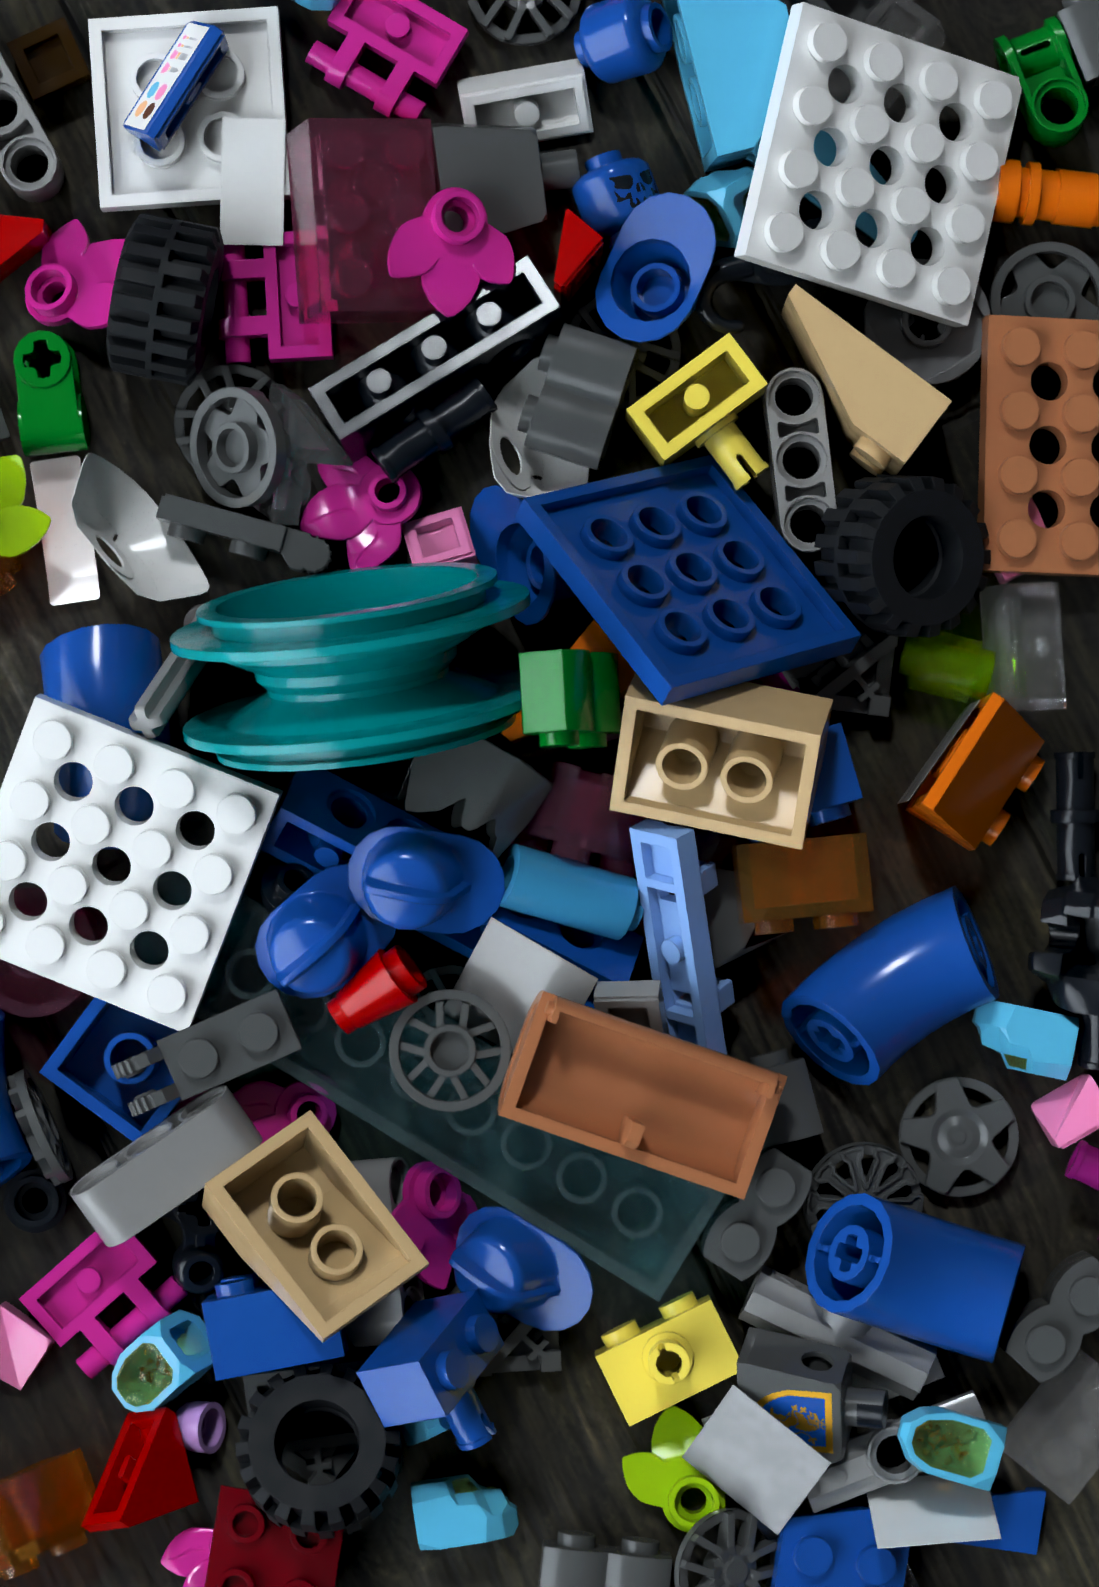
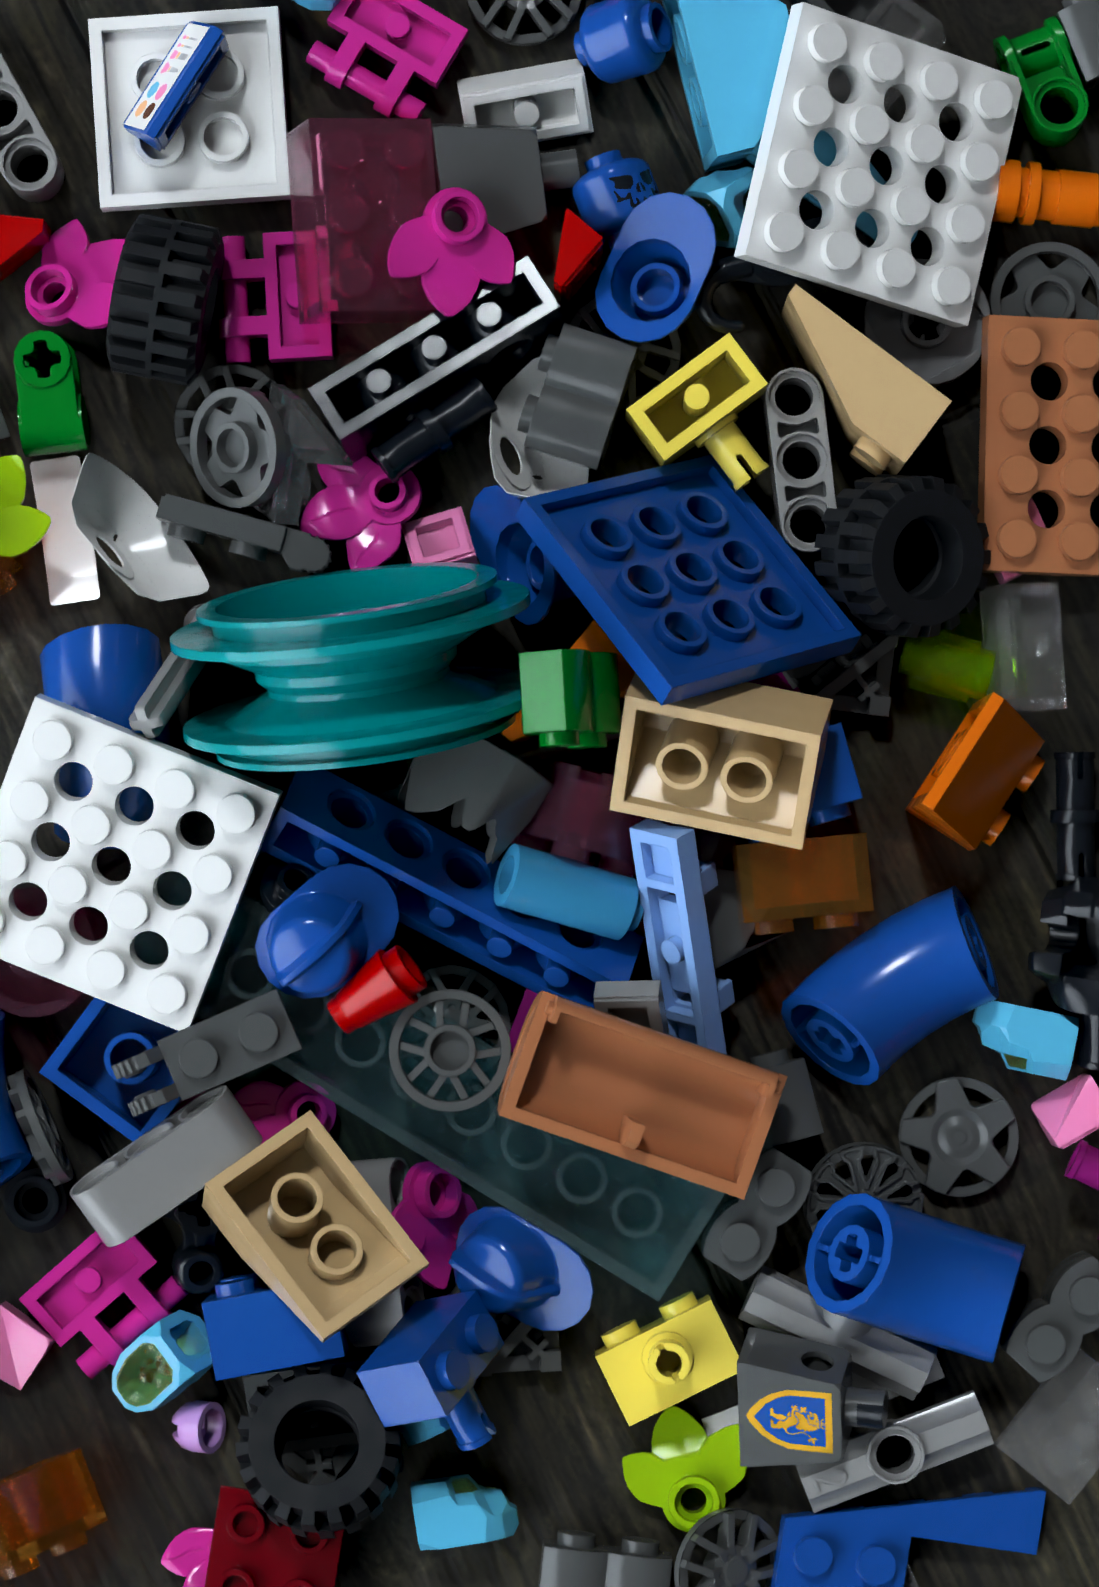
dark brown plate [6,17,92,105] -> none
red slope [81,1407,199,1533] -> none
white sticker [220,117,286,246] -> none
blue piece [348,826,505,934] -> none
light grey sticker [444,917,598,1054] -> none
sticker [682,1384,831,1535] -> none
white sticker [867,1475,1001,1549] -> none
light grey sticker [897,700,980,804] -> none
rock [897,1406,1007,1491] -> none

